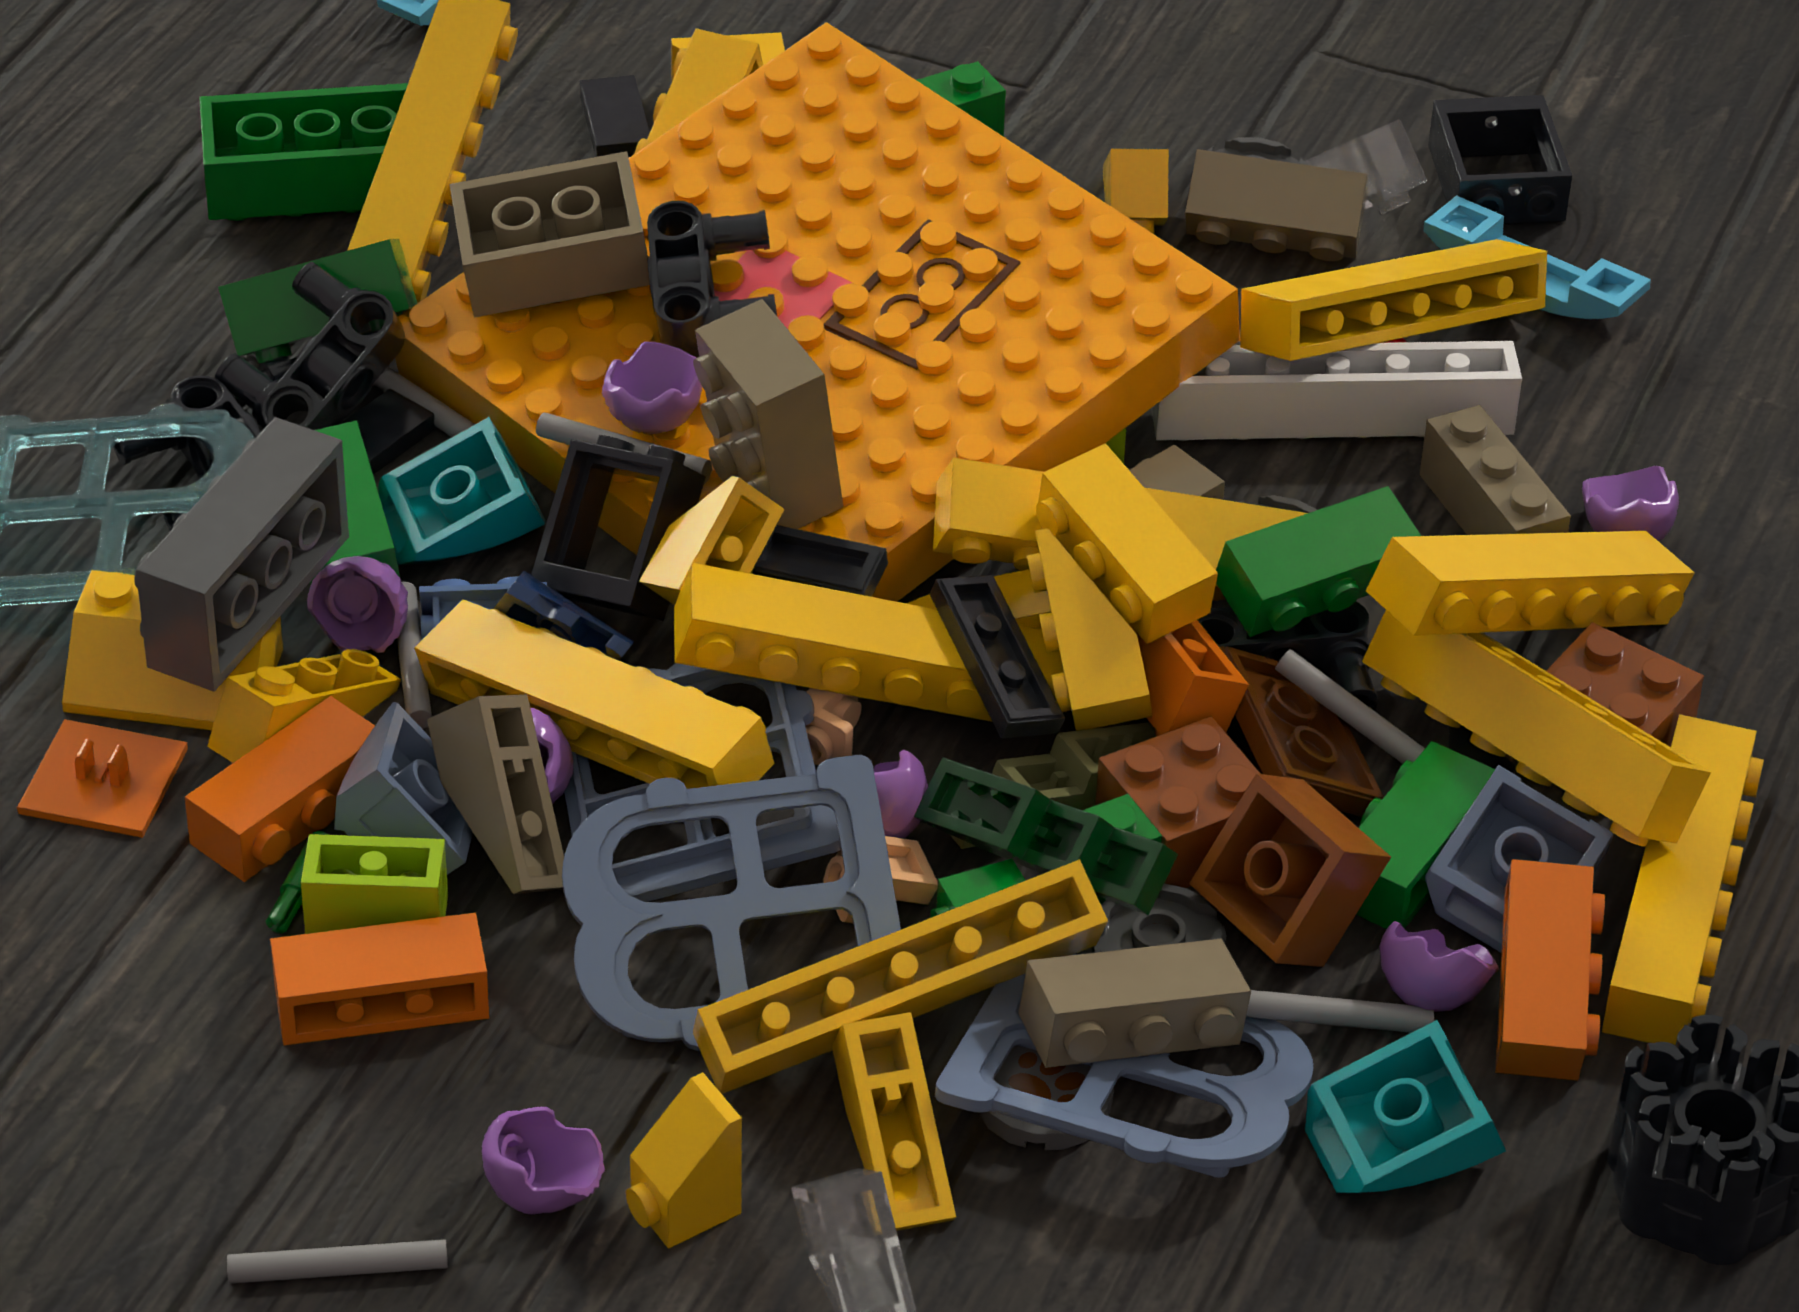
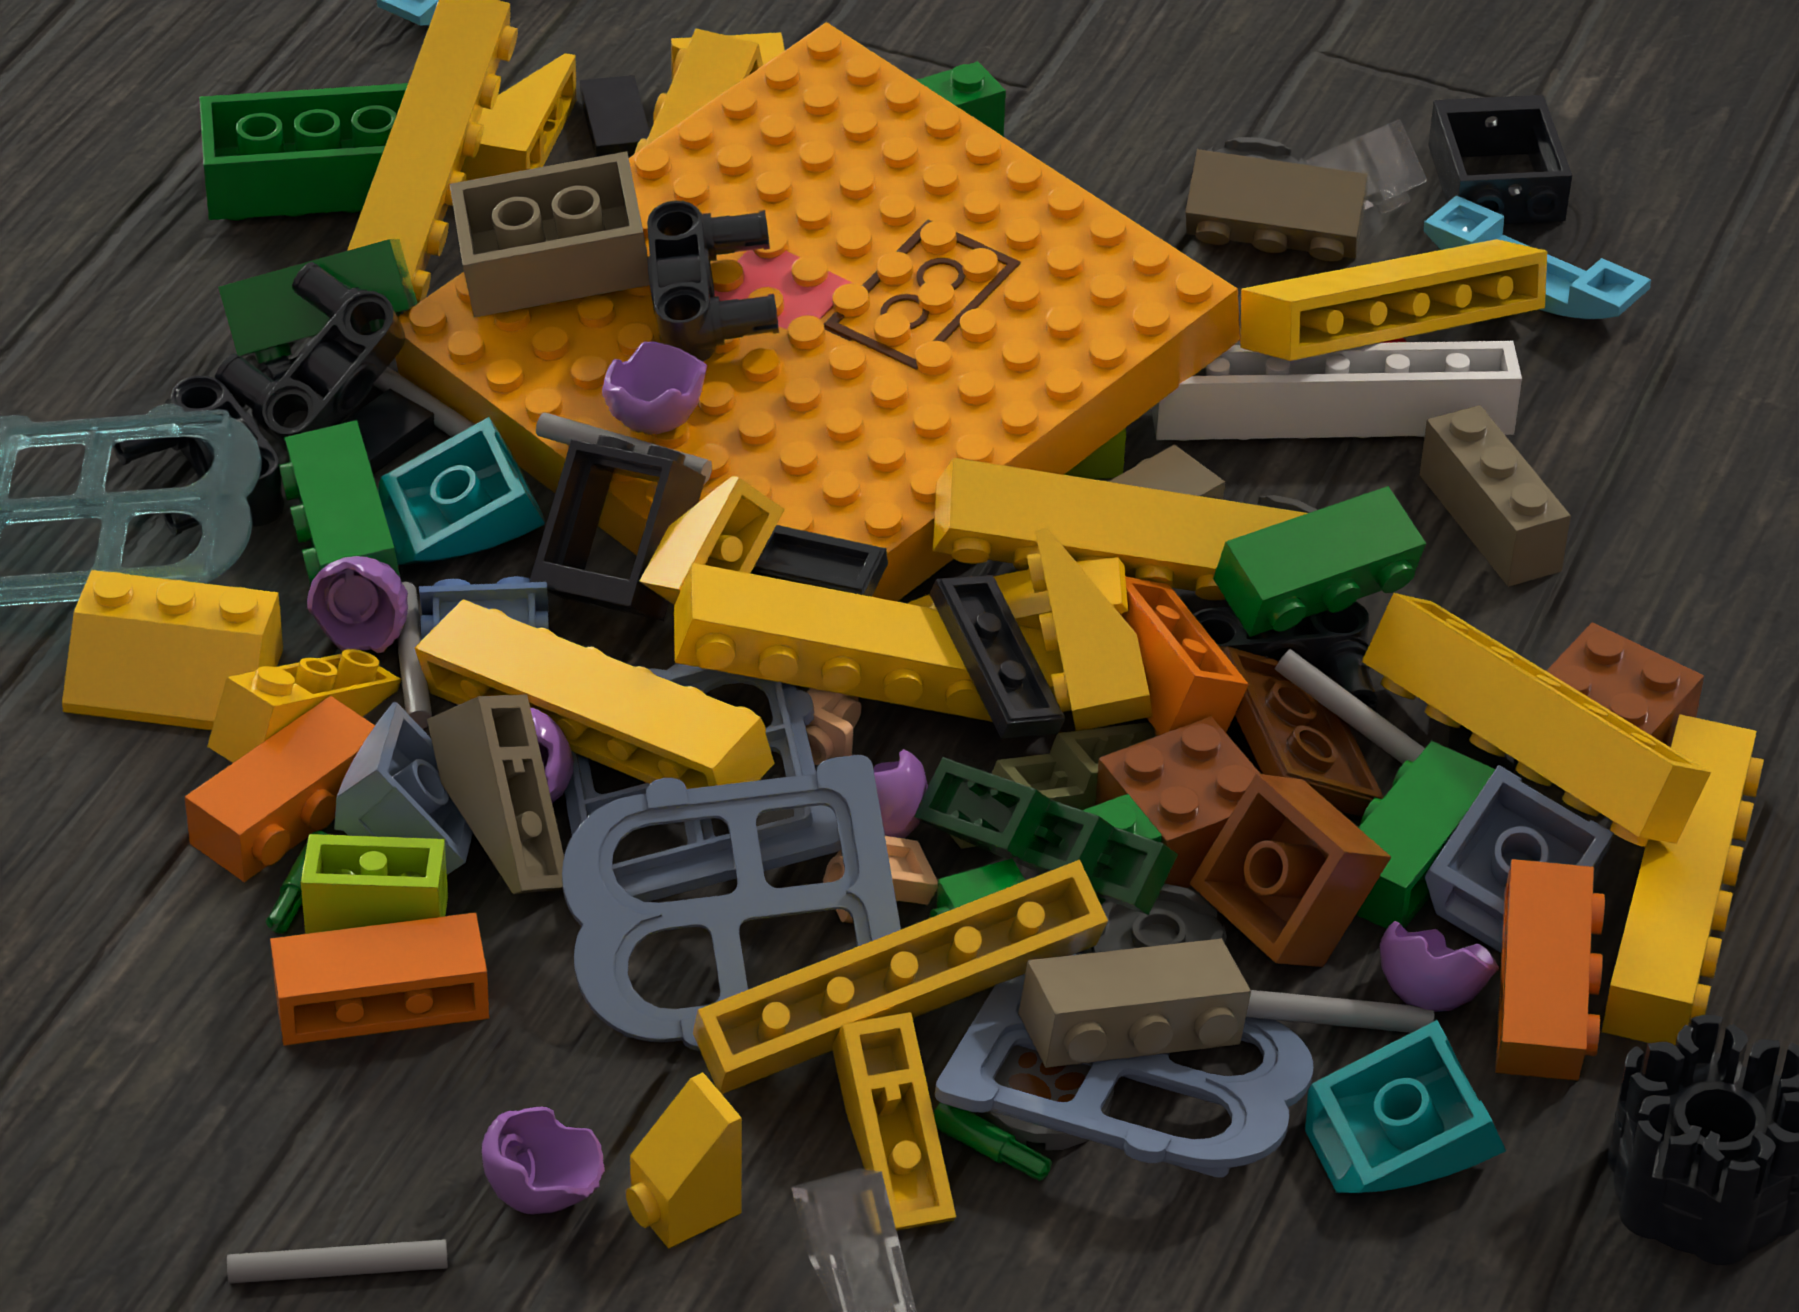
orange piece [17,719,188,838] -> none
dark grey brick [134,417,349,692] -> none
dark blue slope [493,571,633,661] -> none
dark tan brick [693,299,843,529] -> none
yellow brick [1036,443,1218,644] -> none
yellow slope [1103,149,1169,234] -> none
yellow brick [1366,531,1695,636] -> none
medium lavender hair [1582,466,1679,542] -> none
none -> yellow slope [462,53,577,181]
none -> green pin [933,1102,1052,1181]

